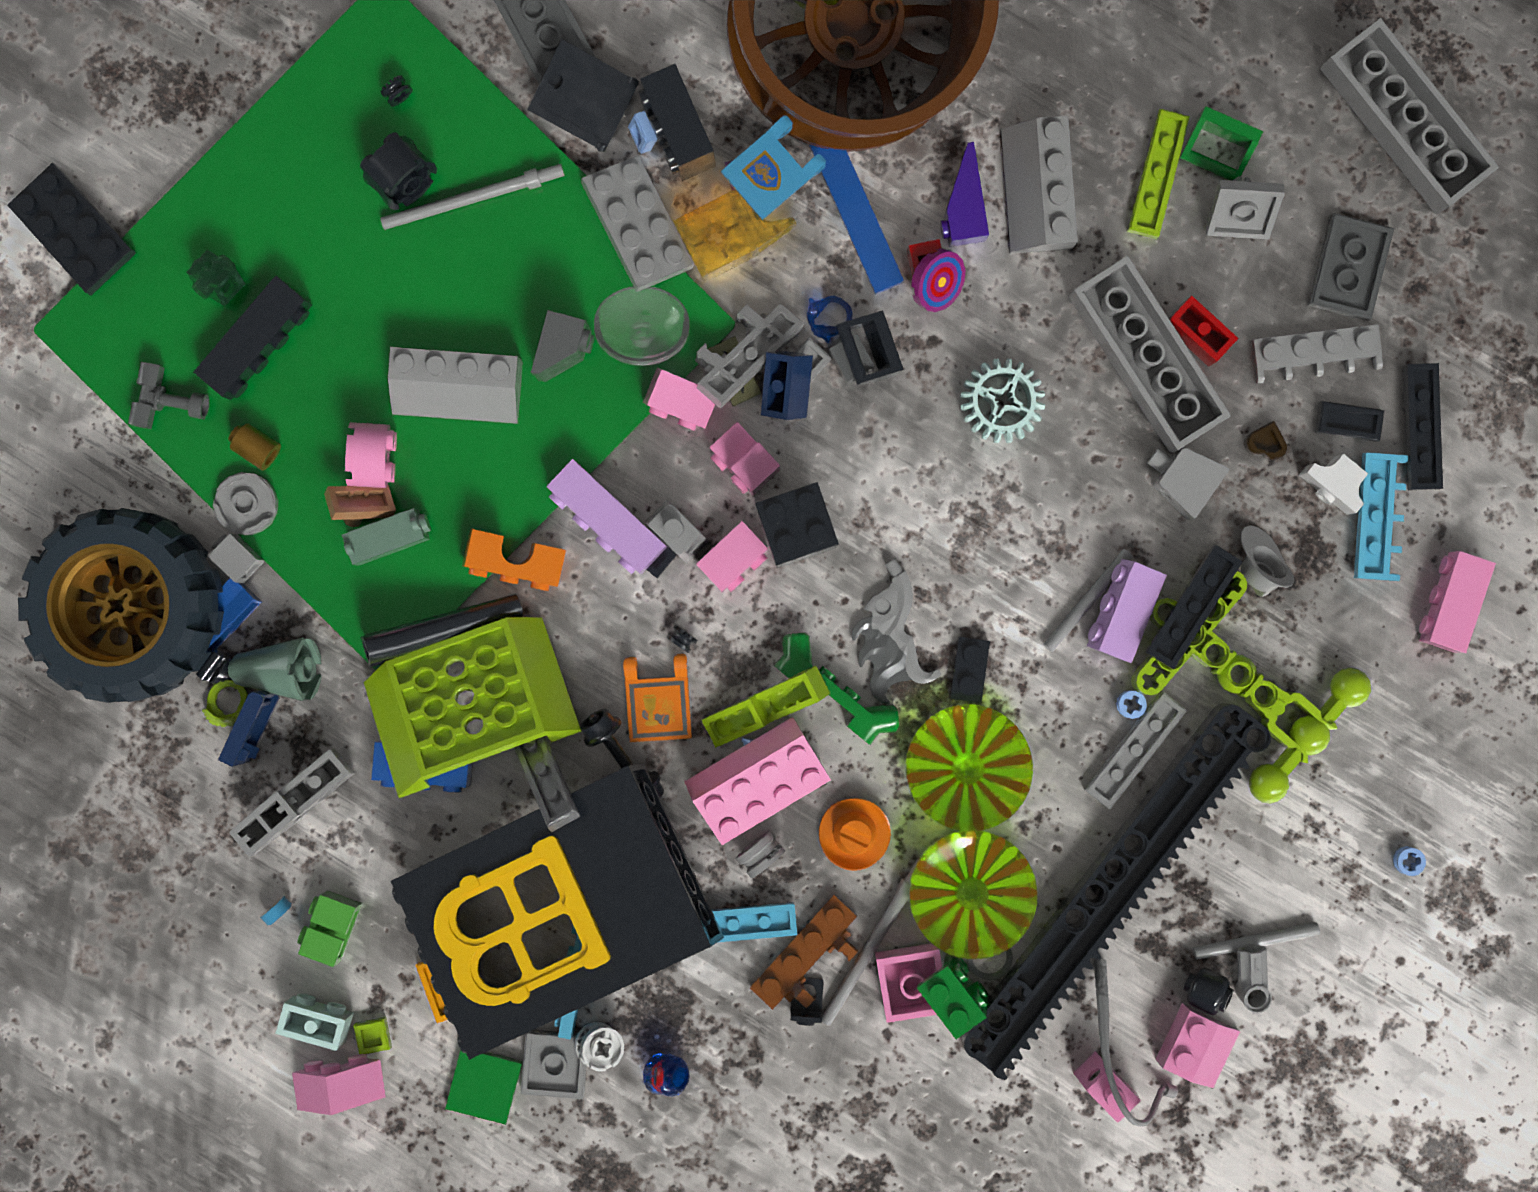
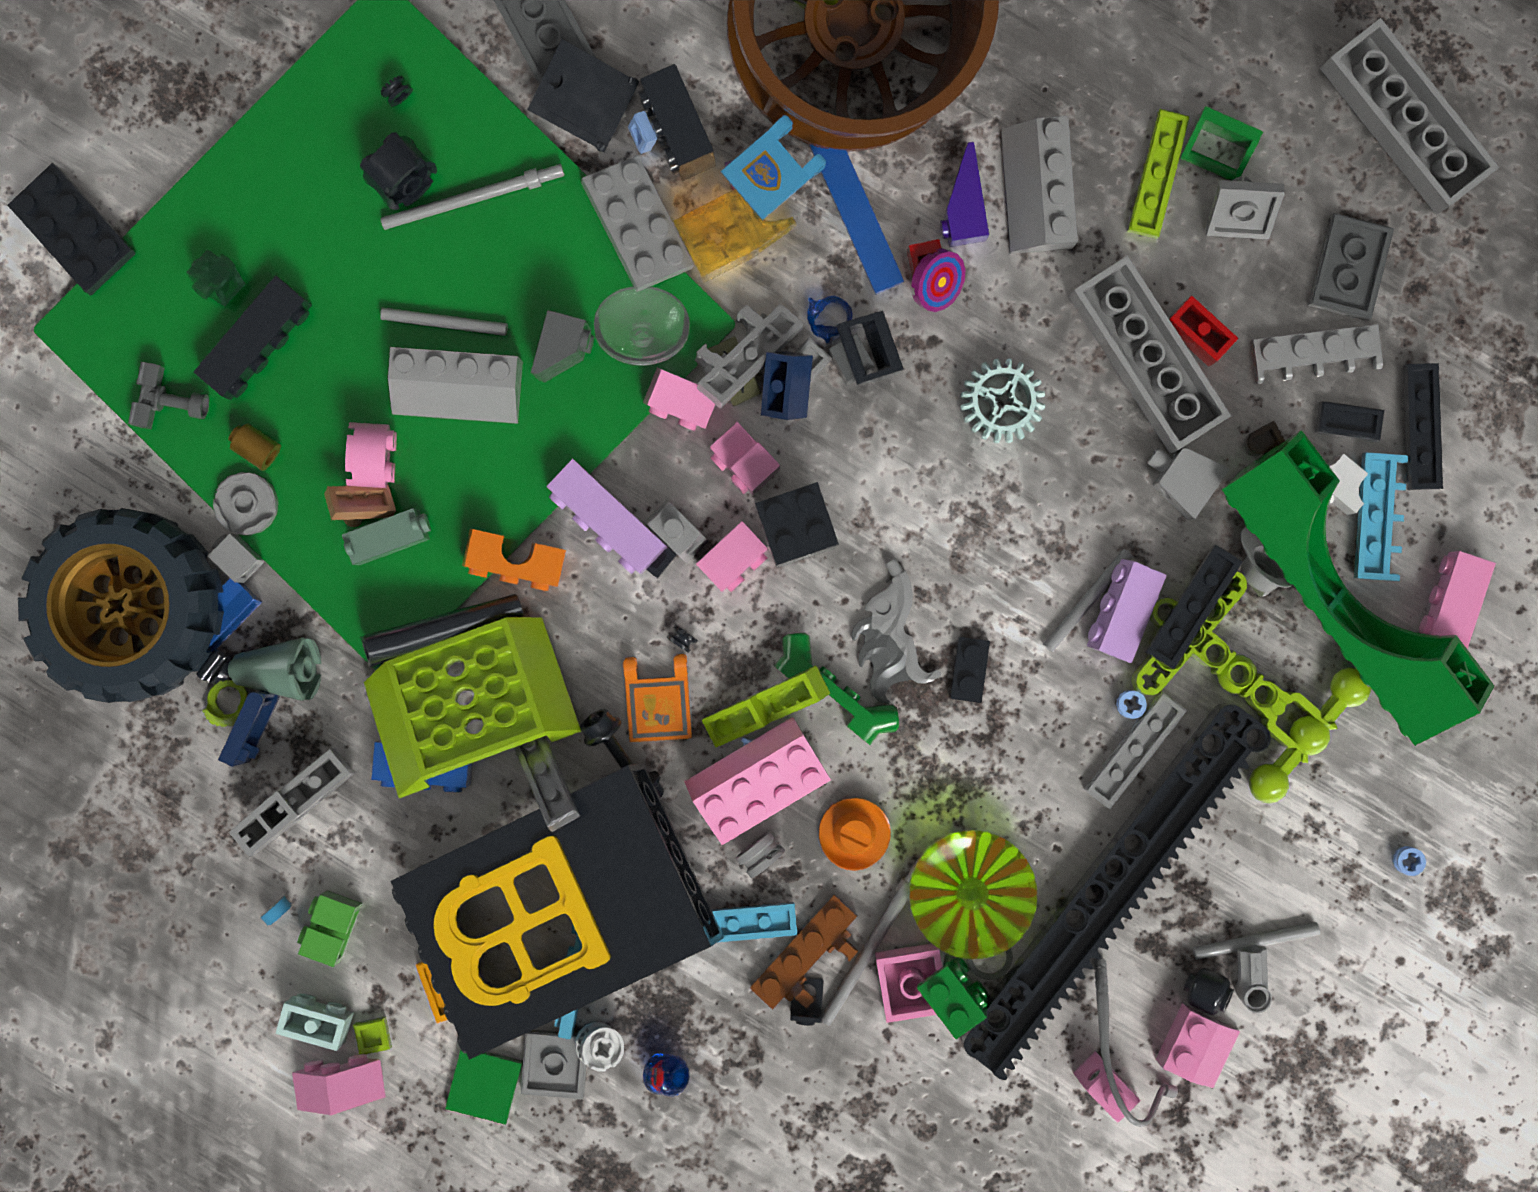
clear neon green dish [905,704,1033,832] -> none
none -> light grey bar [381,307,508,336]
none -> green arch [1222,430,1495,746]

